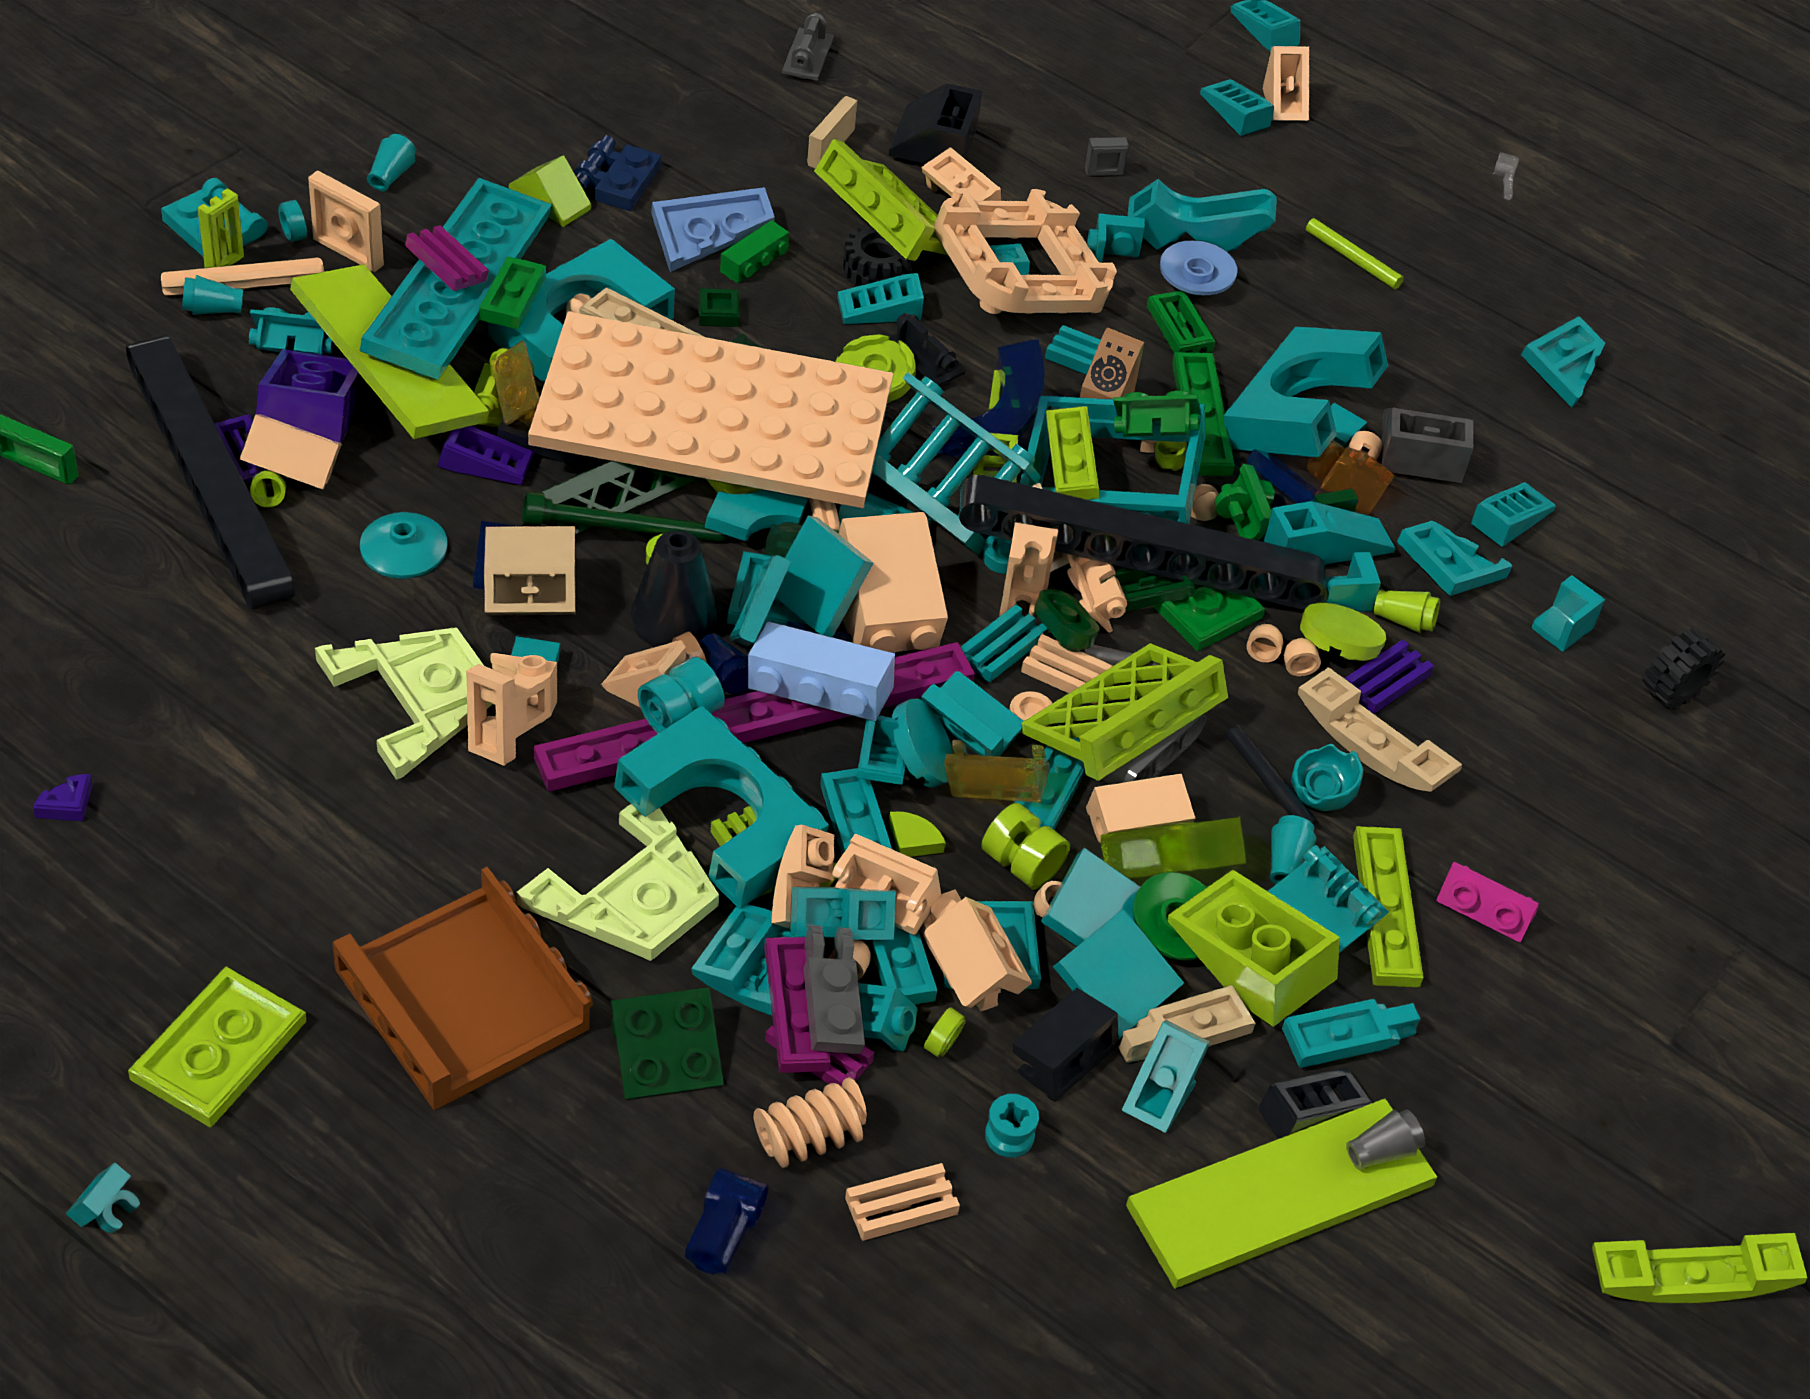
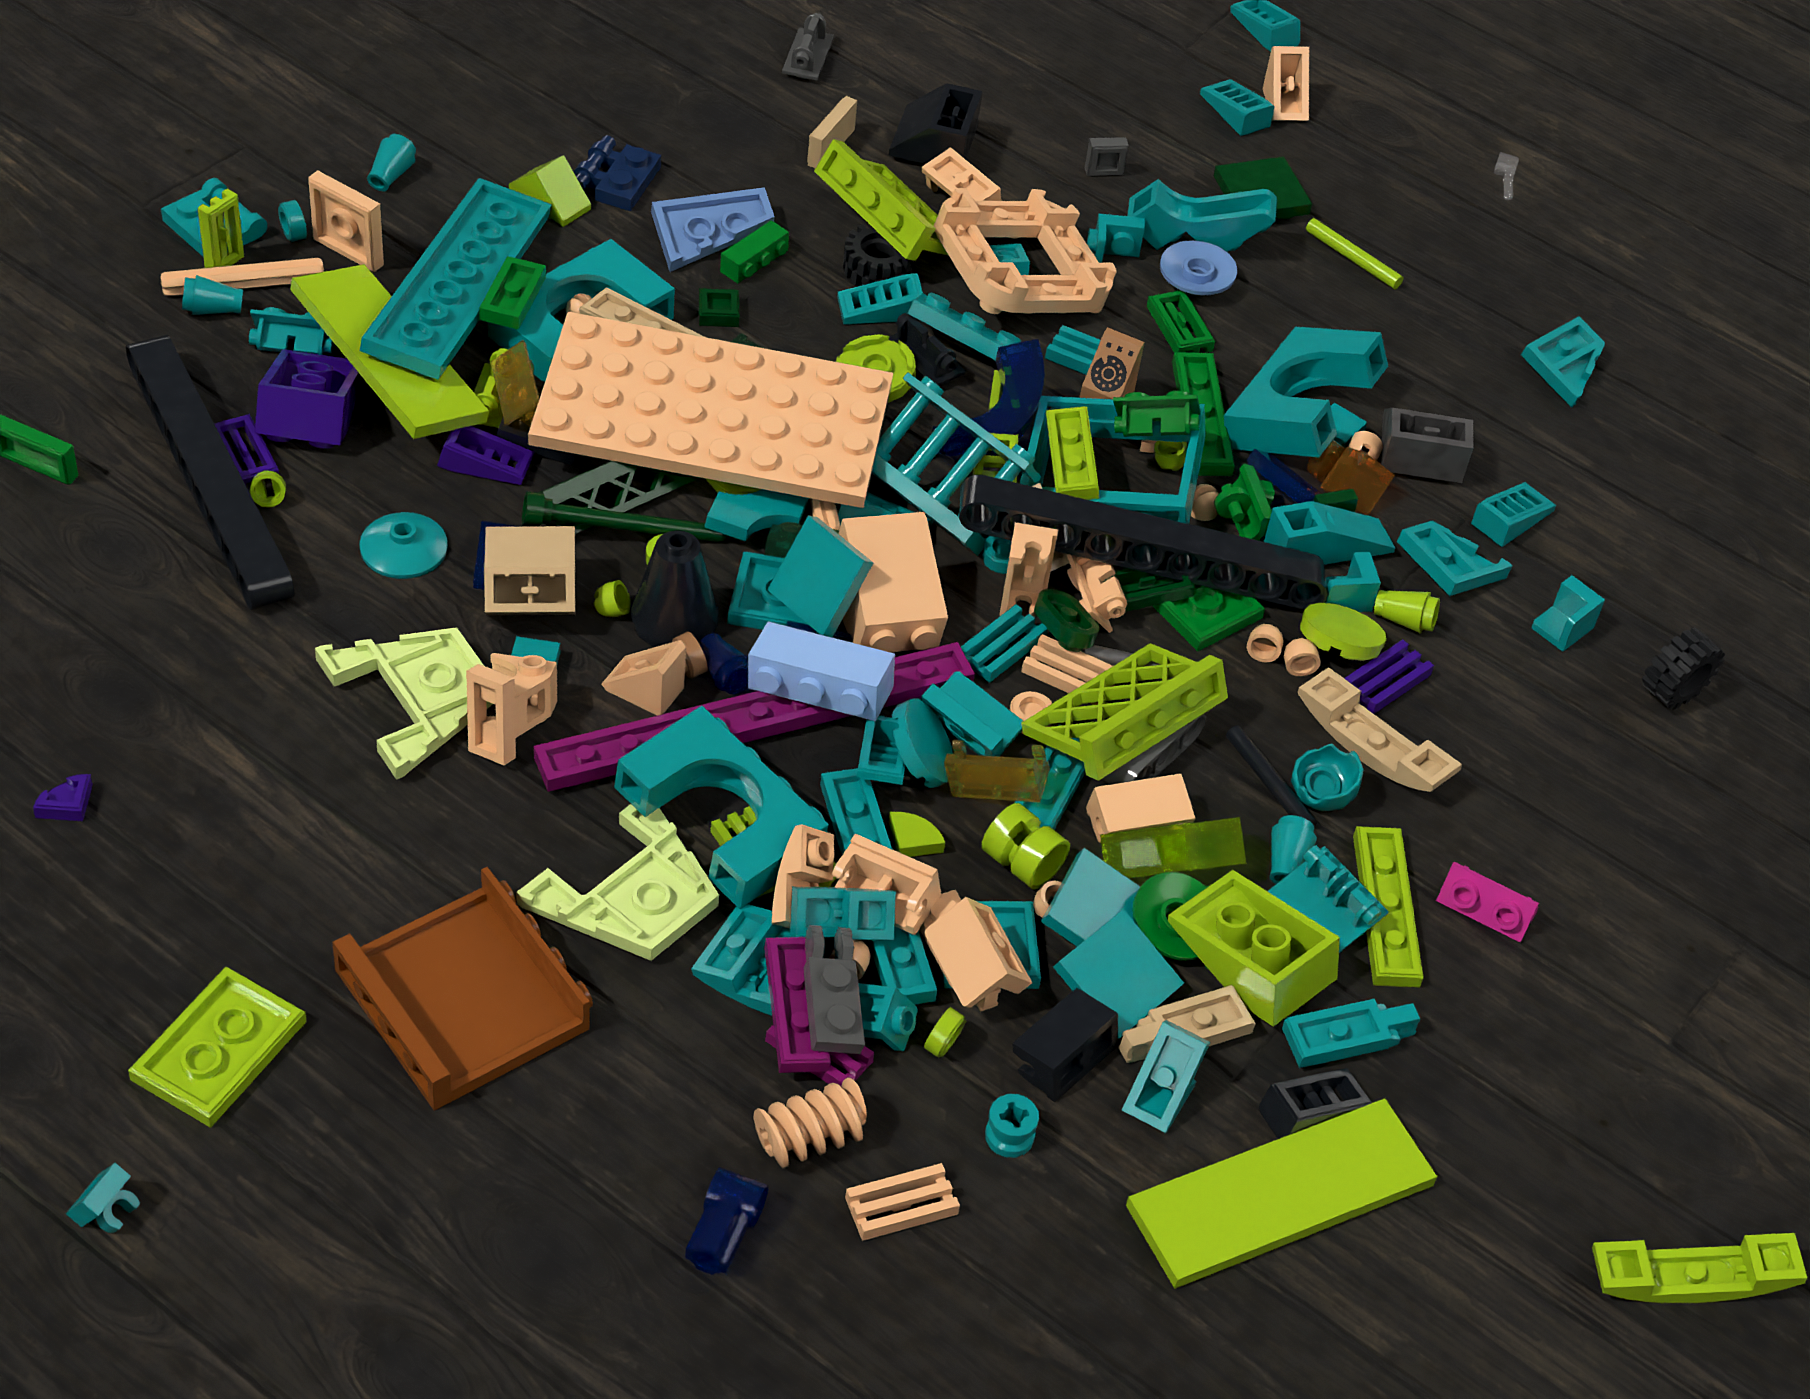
light nougat hinge [240,414,342,489] -> none
magenta tile [405,225,489,291] -> none
dark green hinge [611,987,724,1100] -> none
teal wheel [637,657,725,734] -> none
teal tile [730,555,791,647] -> none
flat silver cone [1346,1110,1425,1170] -> none
none -> lime hinge [594,580,630,617]
none -> teal plate [908,293,1028,370]
none -> dark green tile [1213,156,1312,219]

